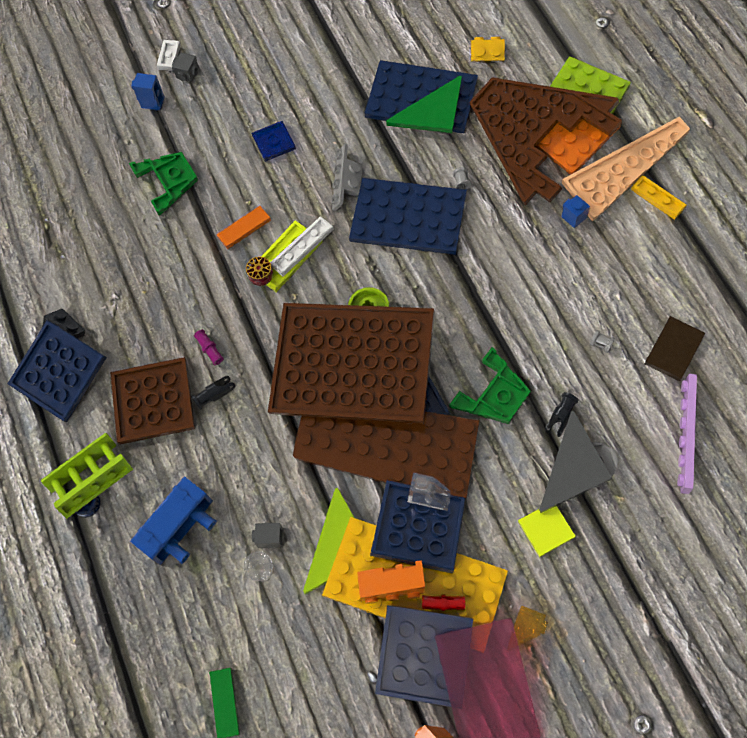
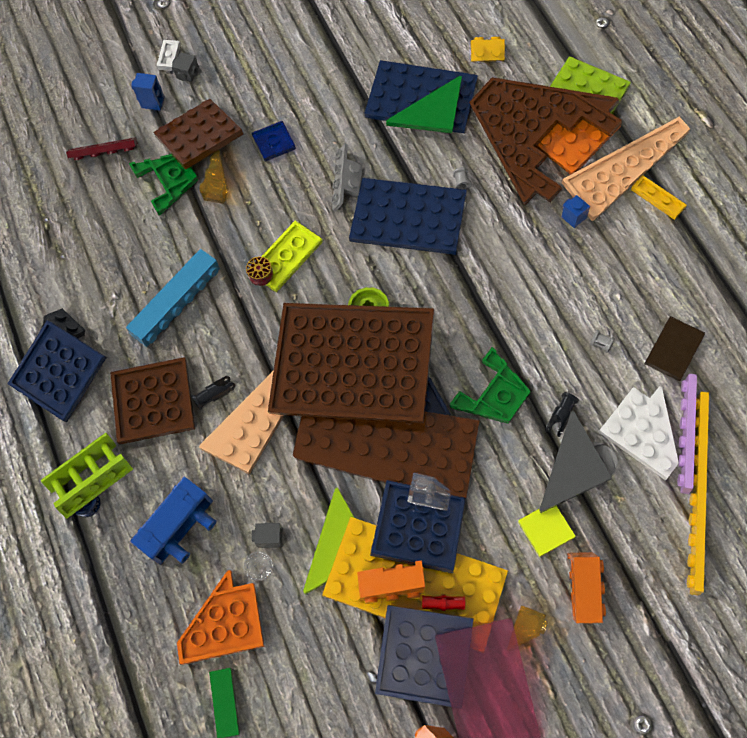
magenta pin [194,329,224,365] -> none
orange tile [216,206,271,250] -> none
white tile [270,216,334,277] -> none
none -> dark red plate [66,137,138,160]
none -> dark azure brick [126,249,220,347]
none -> reddish brown plate [153,99,244,170]
none -> orange wing [177,570,265,665]
none -> clear yellow slope [199,150,229,204]
none -> light nougat wing [199,370,284,474]
none -> orange wedge [567,552,606,623]
none -> white wing [598,386,679,480]
none -> yellow plate [687,391,709,596]

